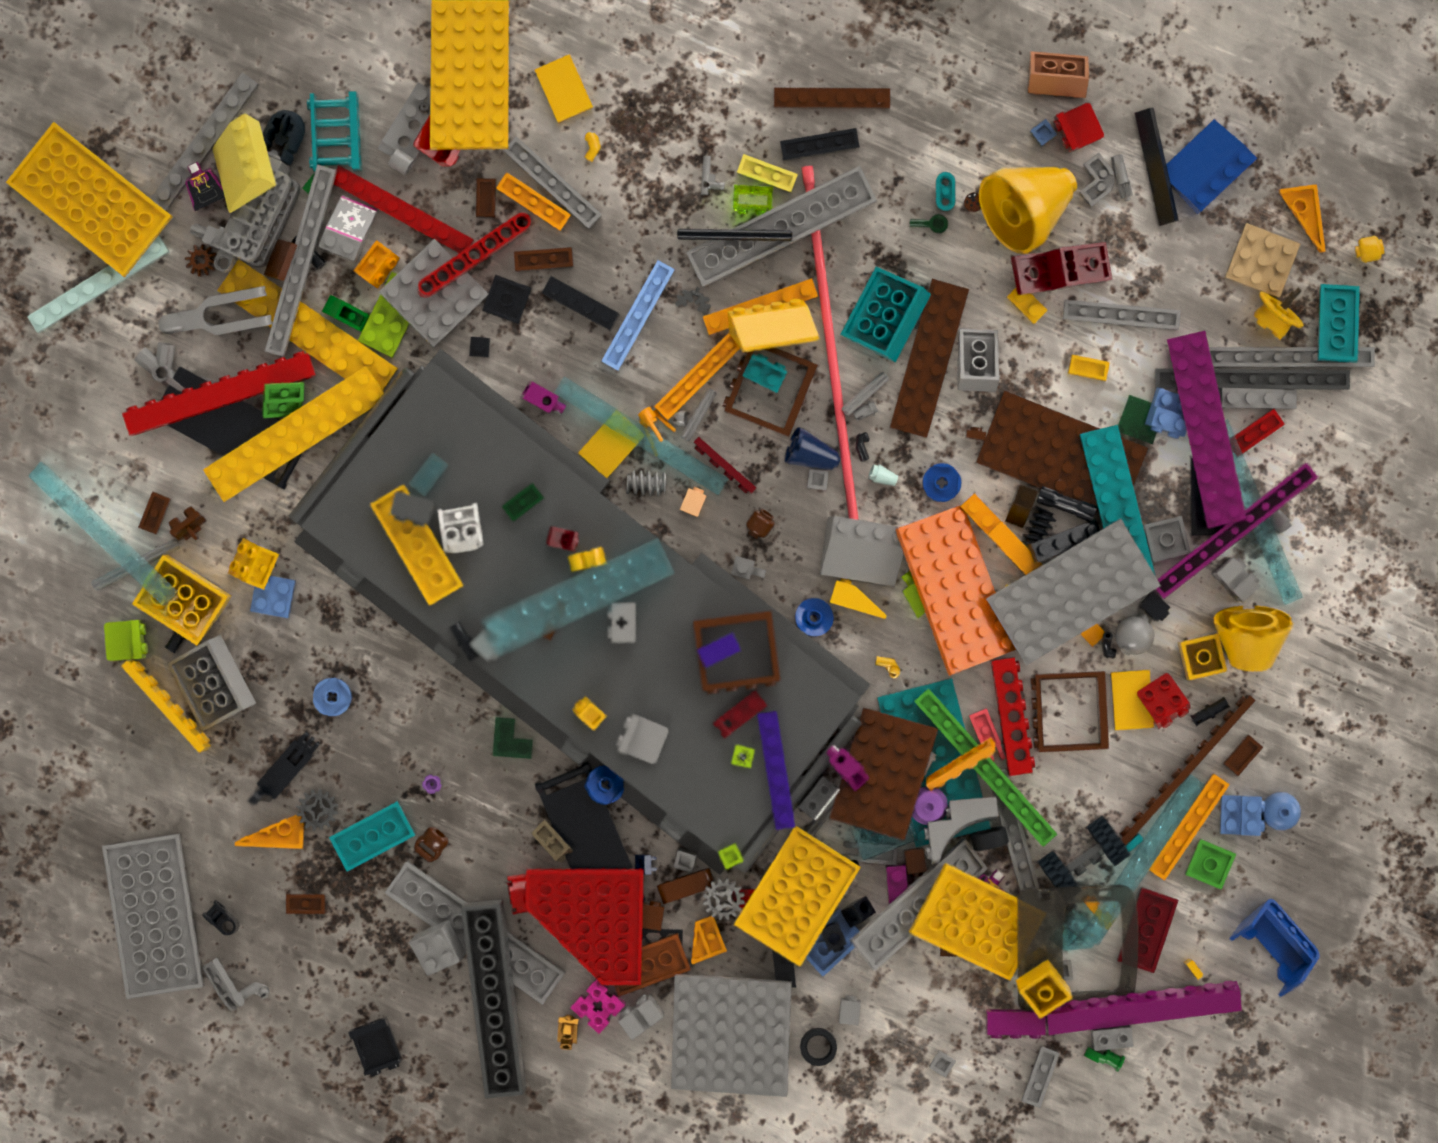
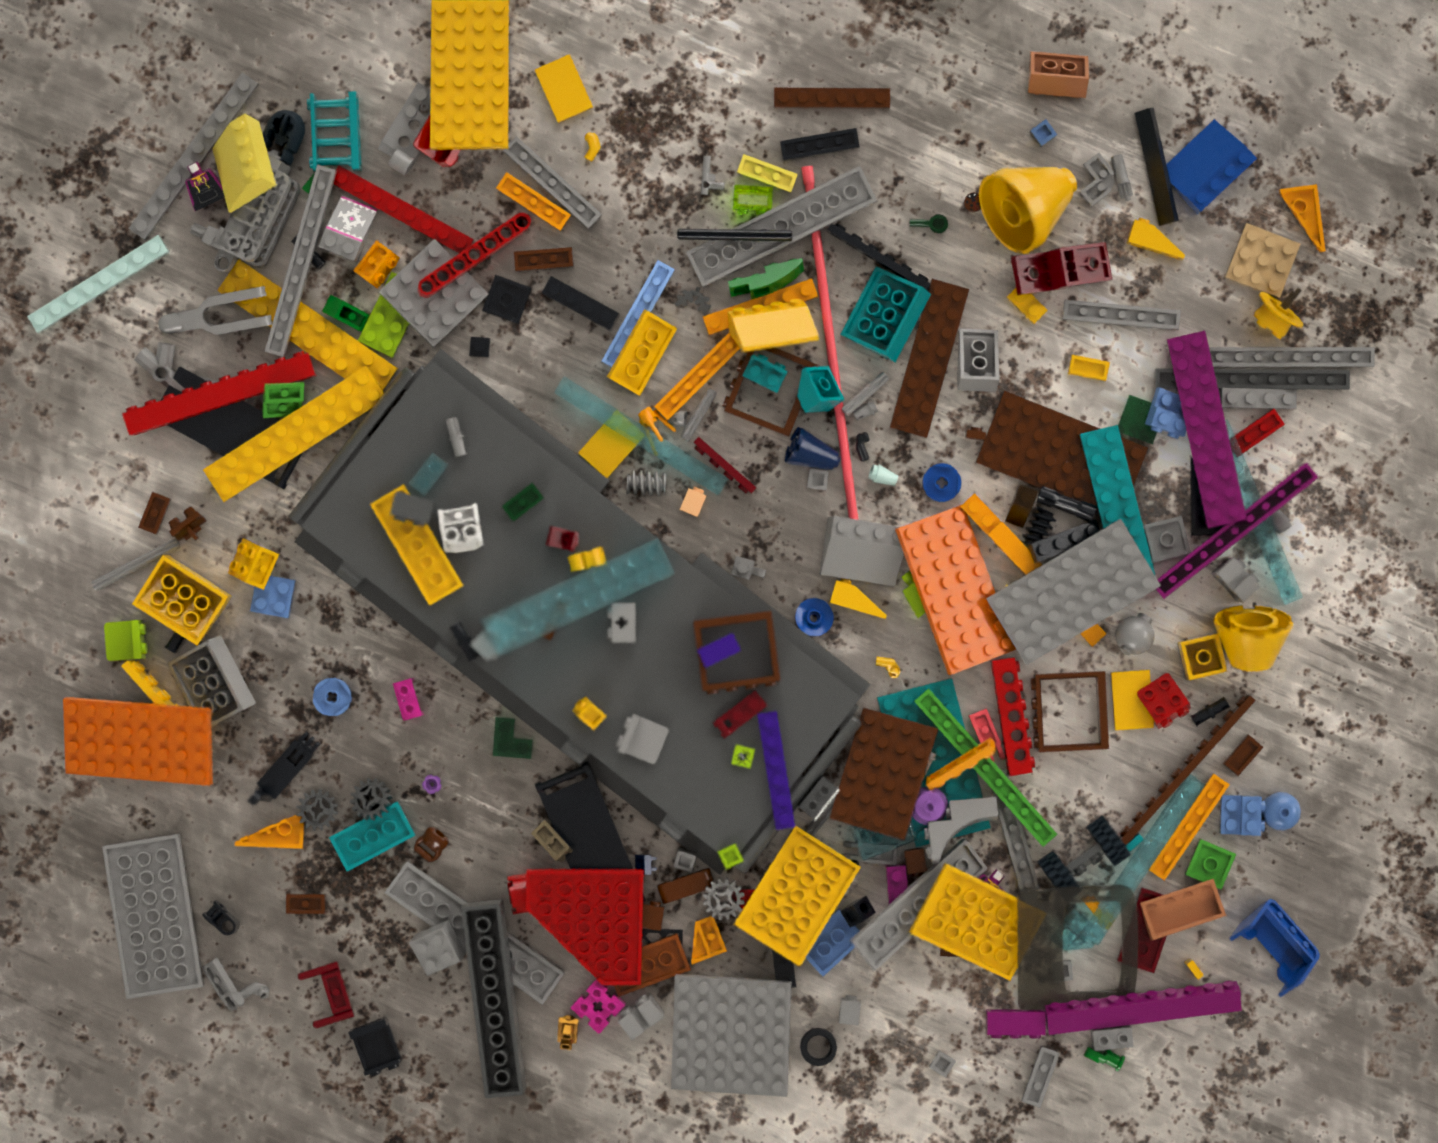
yellow plate [6,122,173,277] -> none
clear light blue plate [29,462,178,606] -> none
reddish brown gear [185,244,217,277] -> none
reddish brown tile [263,239,297,281] -> none
reddish brown tile [476,178,496,218] -> none
magenta torso [520,381,566,415] -> none
blue plate [585,766,624,805] -> none
reddish brown head [746,509,775,539] -> none
black brick [821,921,847,953] -> none
magenta torso [826,746,869,791] -> none
teal plate [936,172,956,211] -> none
black tyre [970,826,1009,851] -> none
yellow brick [1016,959,1073,1019] -> none
red bracket [1053,103,1104,153] -> none
black arm [1101,632,1117,659] -> none
black brick [1138,591,1171,621] -> none
teal plate [1317,284,1360,363] -> none
yellow head [1355,236,1384,263] -> none
none -> orange plate [63,697,213,786]
none -> dark red plate [297,961,355,1029]
none -> dark grey gear [350,778,393,821]
none -> dark pink window [393,678,424,721]
none -> light grey axle [446,417,467,457]
none -> yellow plate [607,309,677,396]
none -> green slope [728,258,804,300]
none -> teal slope [797,366,845,413]
none -> black plate [827,223,930,290]
none -> yellow slope [1126,218,1185,261]
none -> nougat slope [1140,879,1226,941]

